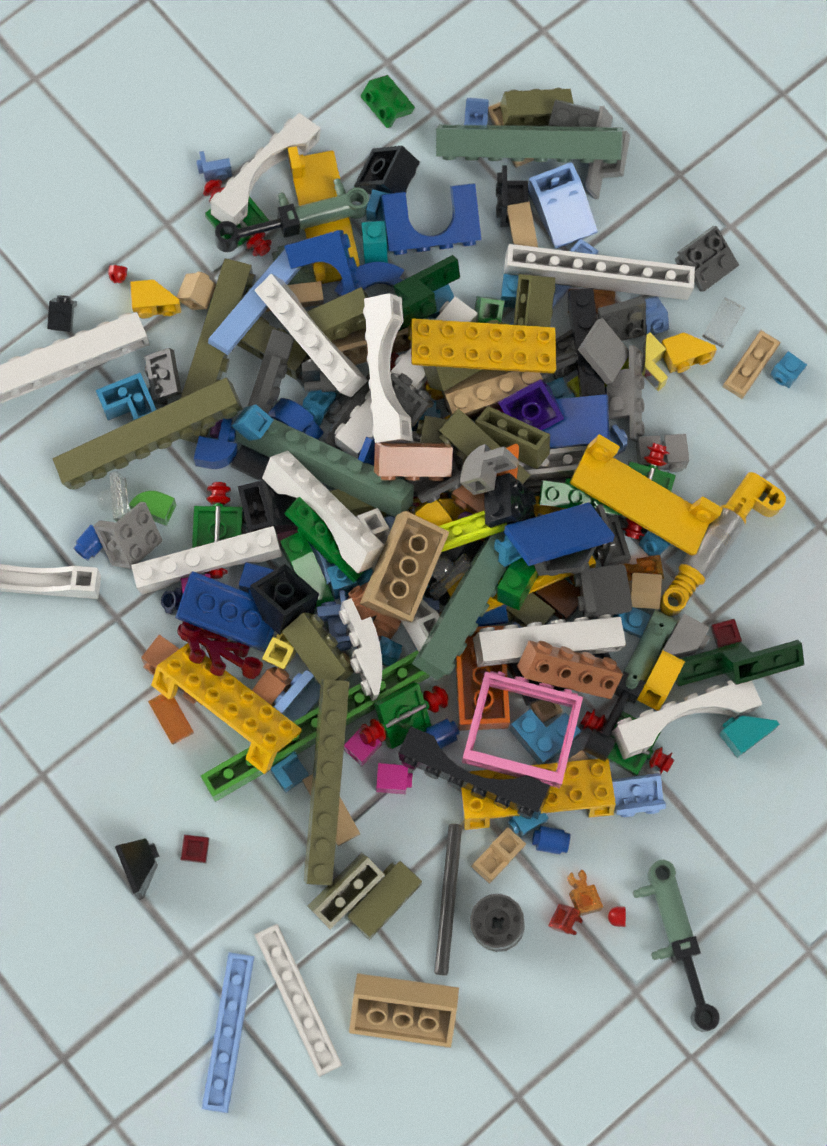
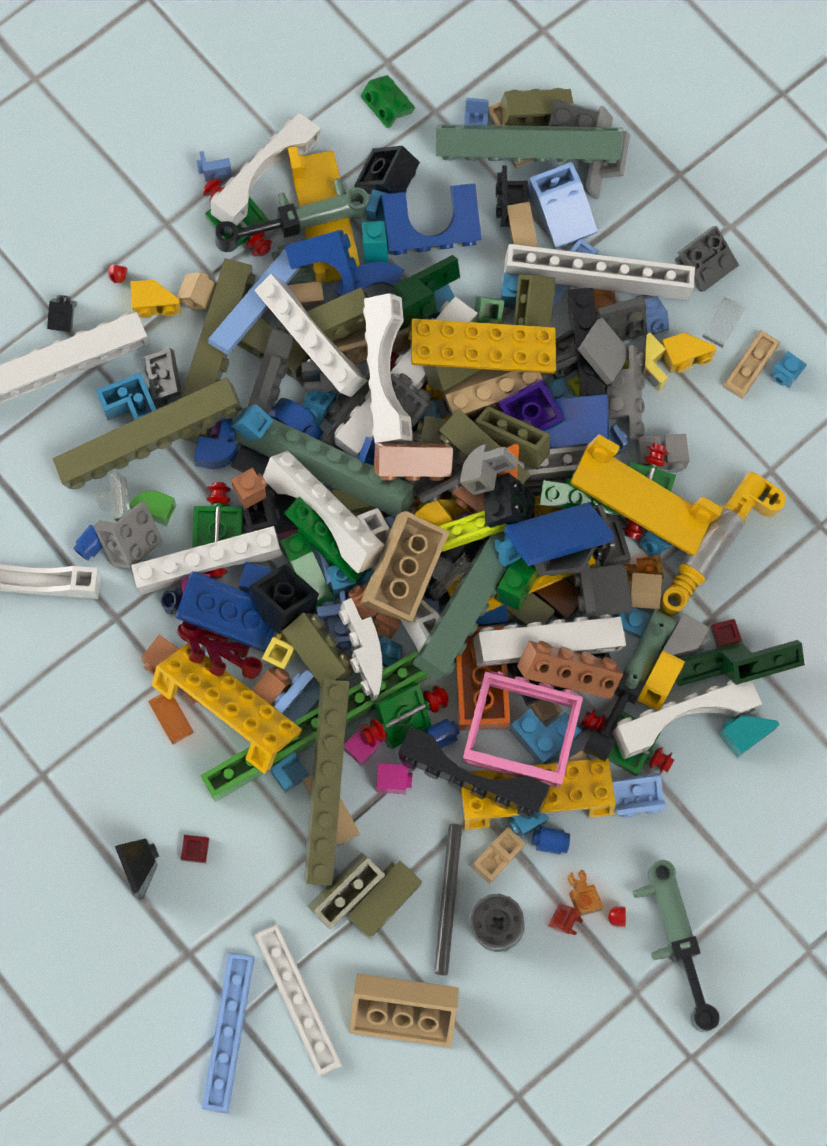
none -> nougat brick [231,468,267,509]

